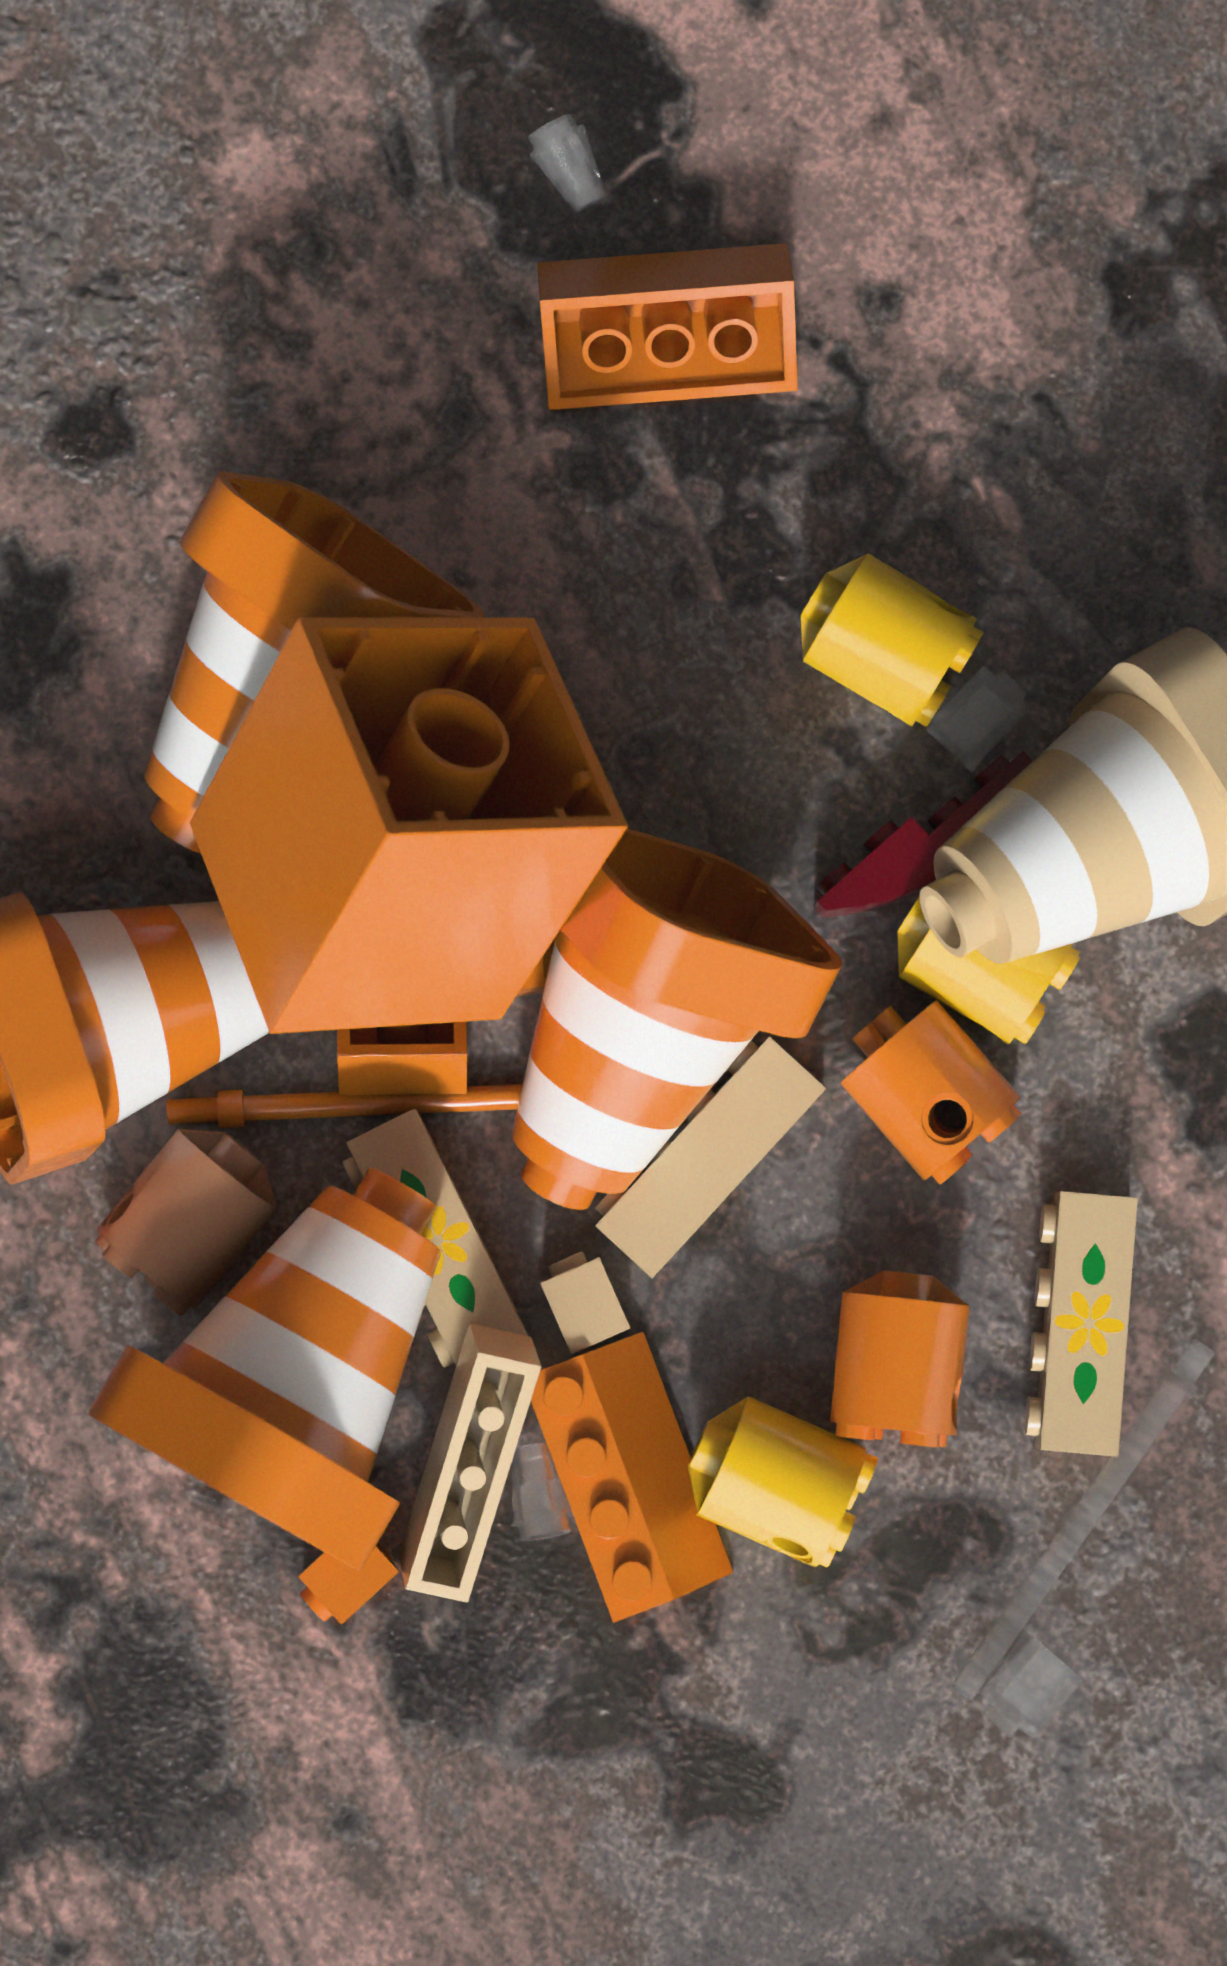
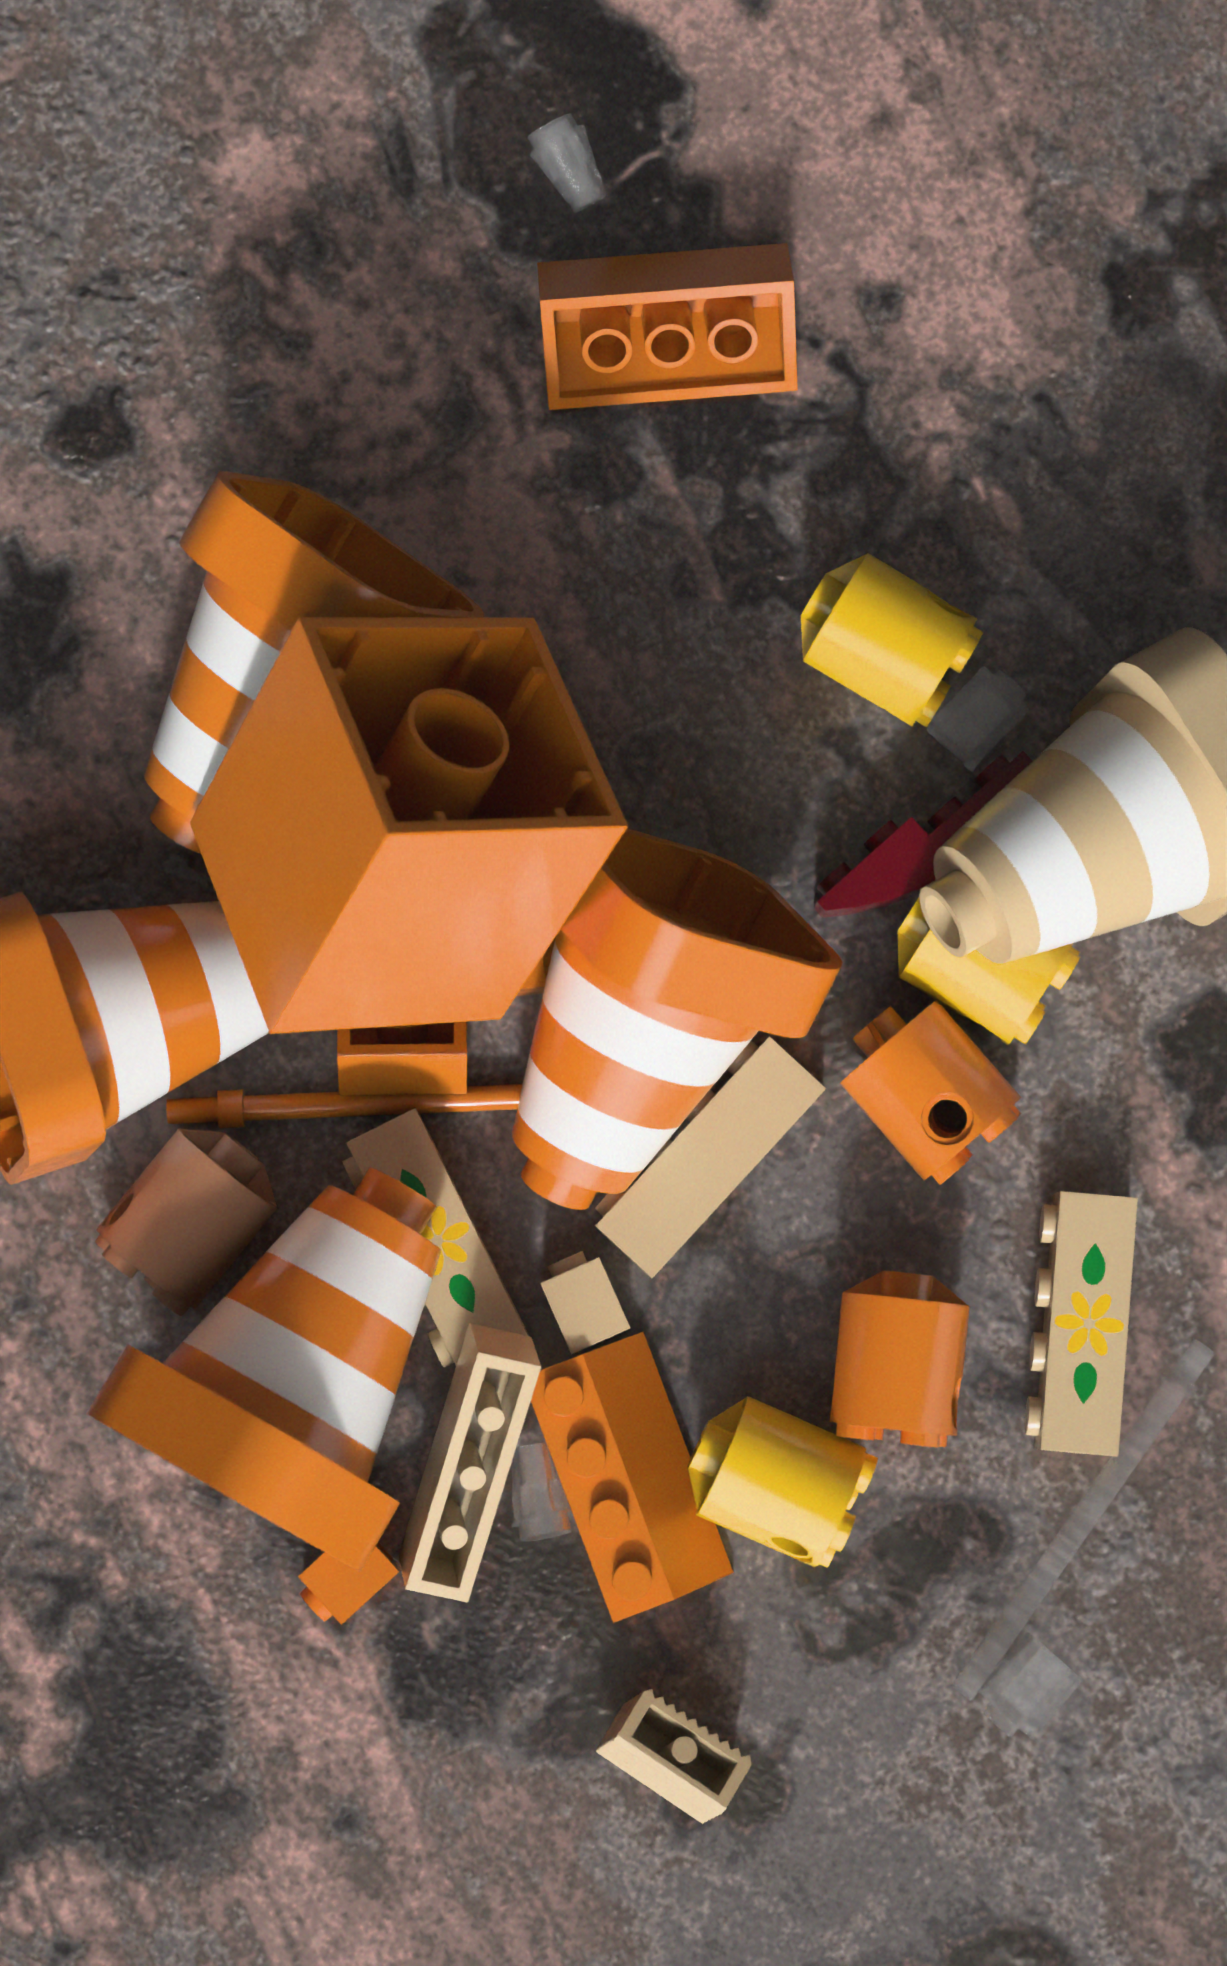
none -> tan brick [596,1689,752,1824]

